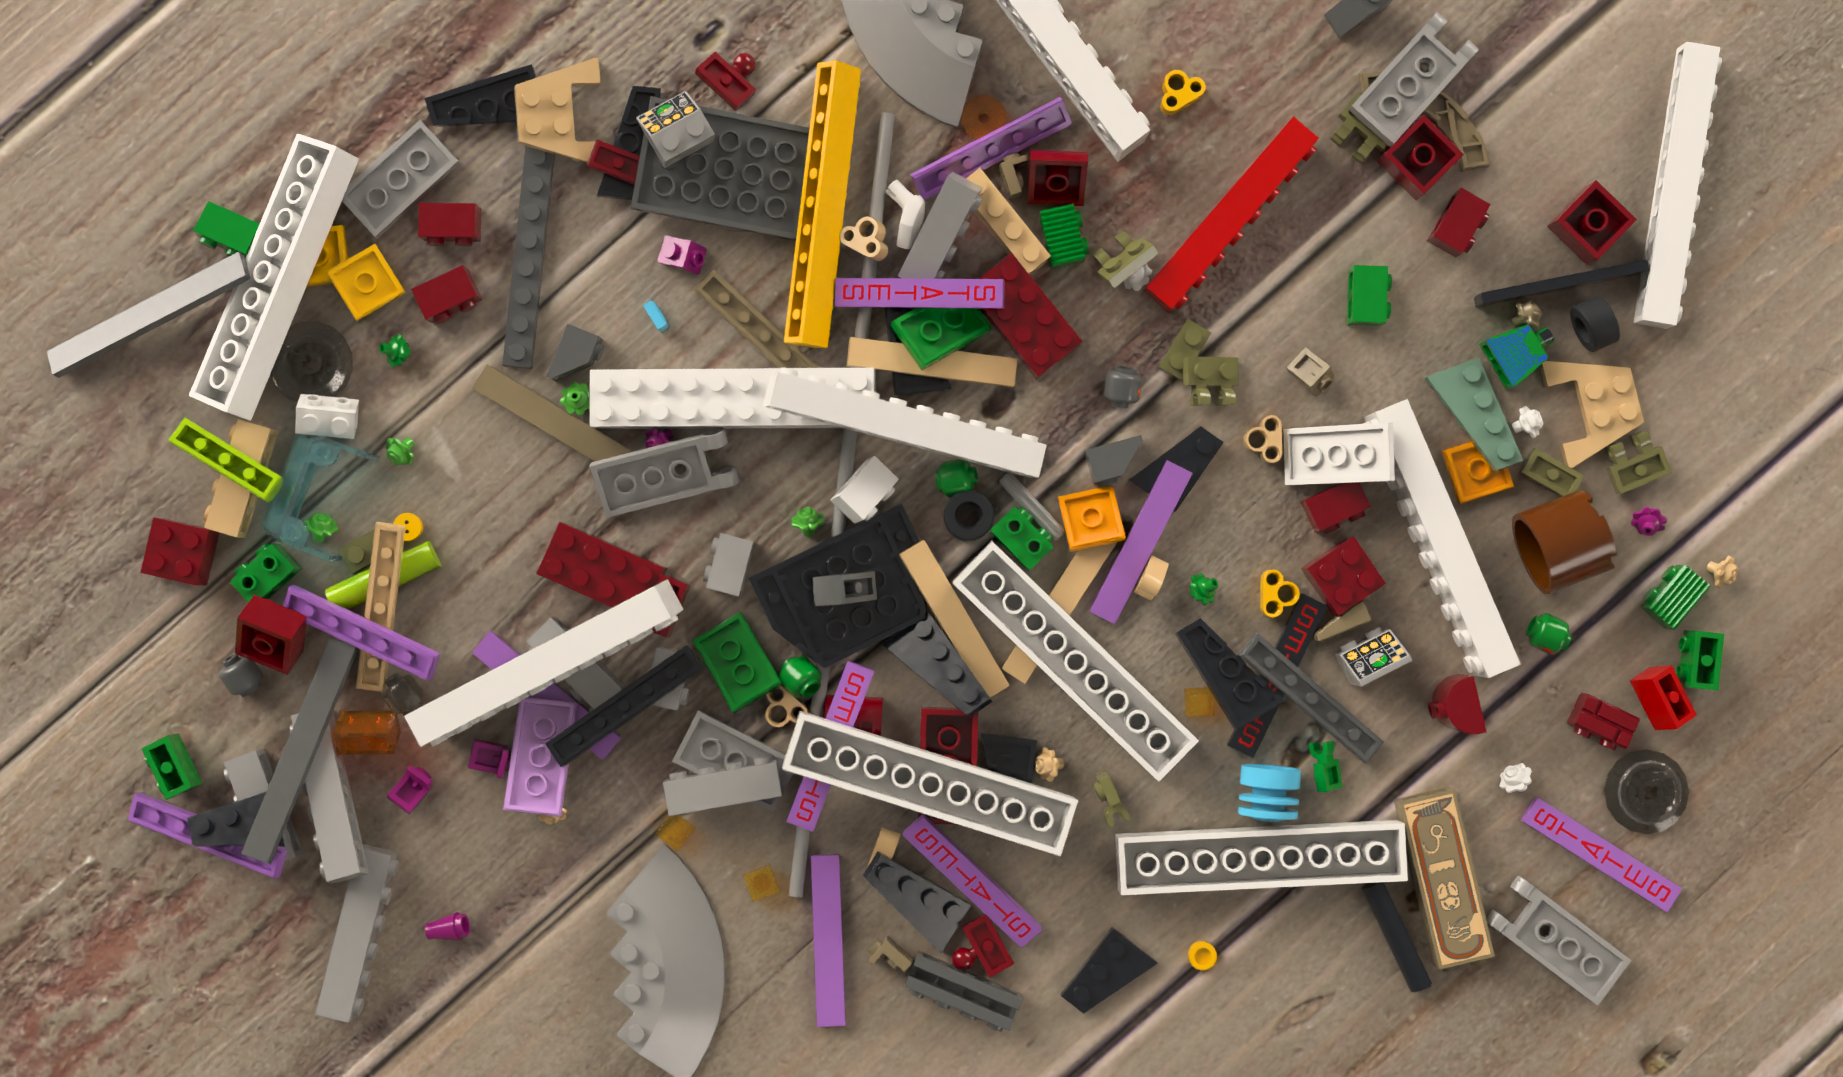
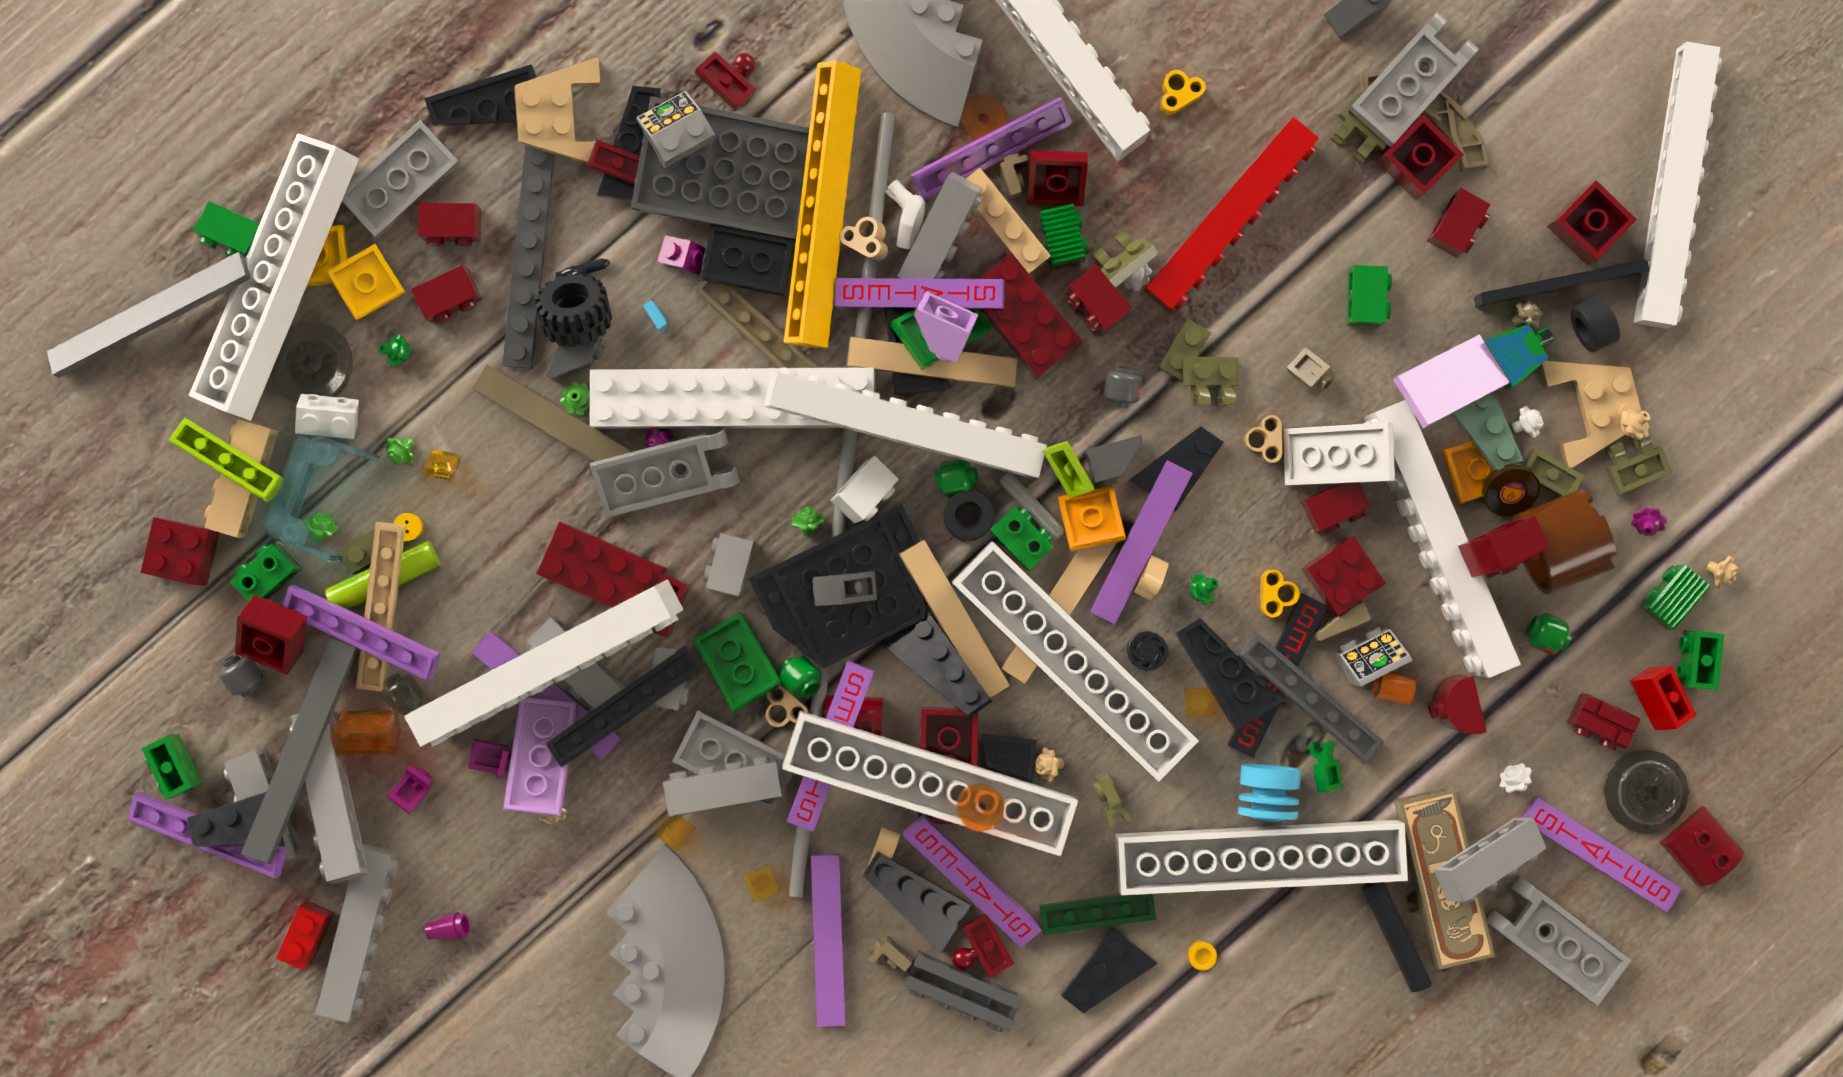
none -> red brick [276,901,335,970]
none -> clear yellow plate [424,449,460,481]
none -> black tyre [535,273,612,347]
none -> black piece [555,258,610,277]
none -> black plate [700,224,794,296]
none -> lavender slope [914,291,978,363]
none -> clear orange piece [957,783,1004,831]
none -> dark green plate [1039,894,1156,935]
none -> lime slope [1043,441,1094,498]
none -> dark red brick [1065,264,1132,336]
none -> black wheel [1126,631,1168,671]
none -> orange brick [1370,672,1416,705]
none -> tile [1393,335,1510,429]
none -> light grey brick [1434,818,1547,904]
none -> dark red brick [1458,516,1549,579]
none -> dark brown tile [1482,464,1540,517]
none -> tan plant [1620,409,1650,440]
none -> dark red brick [1660,806,1744,887]

